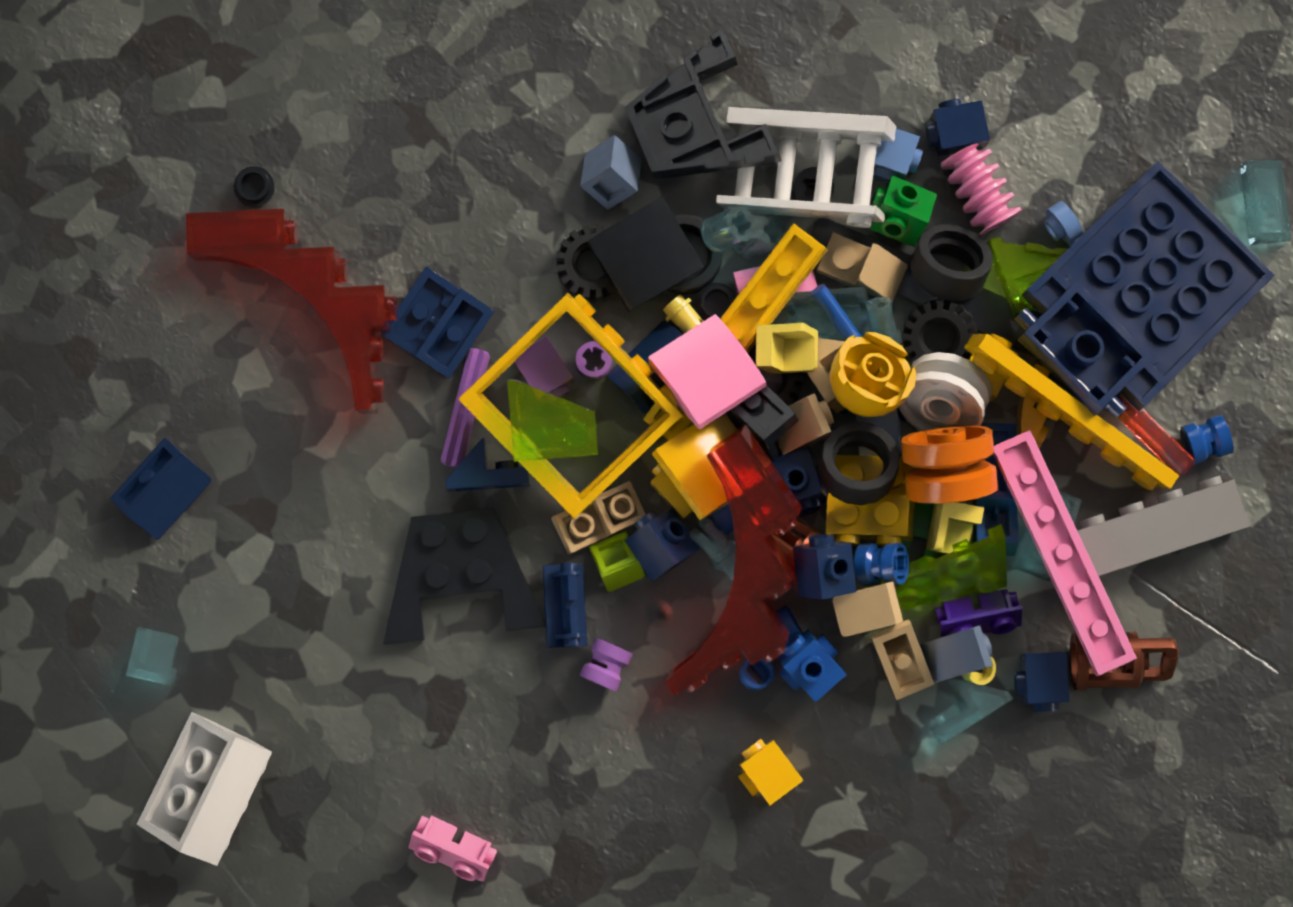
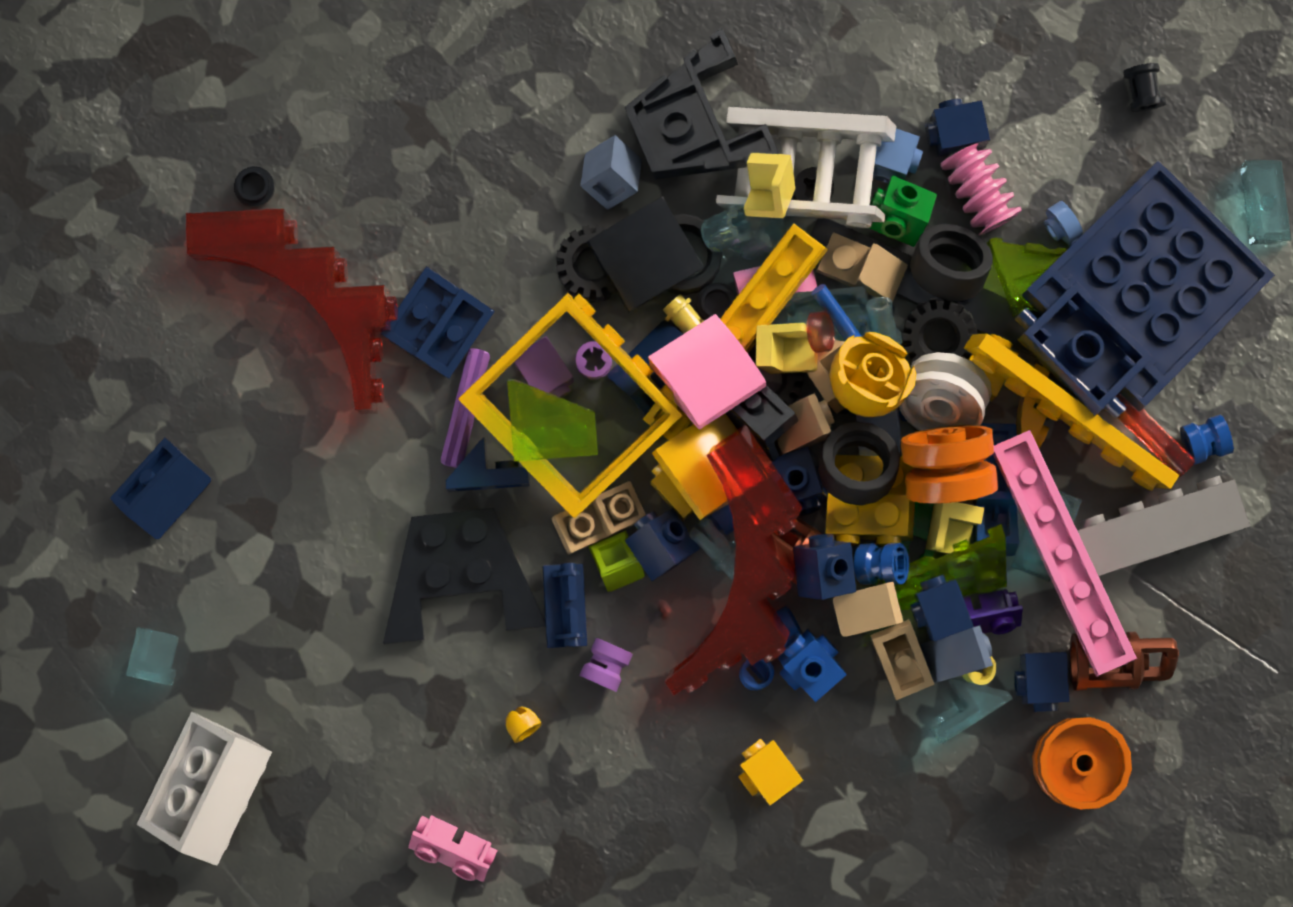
none -> yellow hinge [505,706,542,743]
none -> light yellow panel [744,153,795,218]
none -> clear red axle [806,311,834,353]
none -> dark blue brick [910,574,974,642]
none -> orange wheel [1032,717,1132,810]
none -> black bush [1123,63,1166,112]

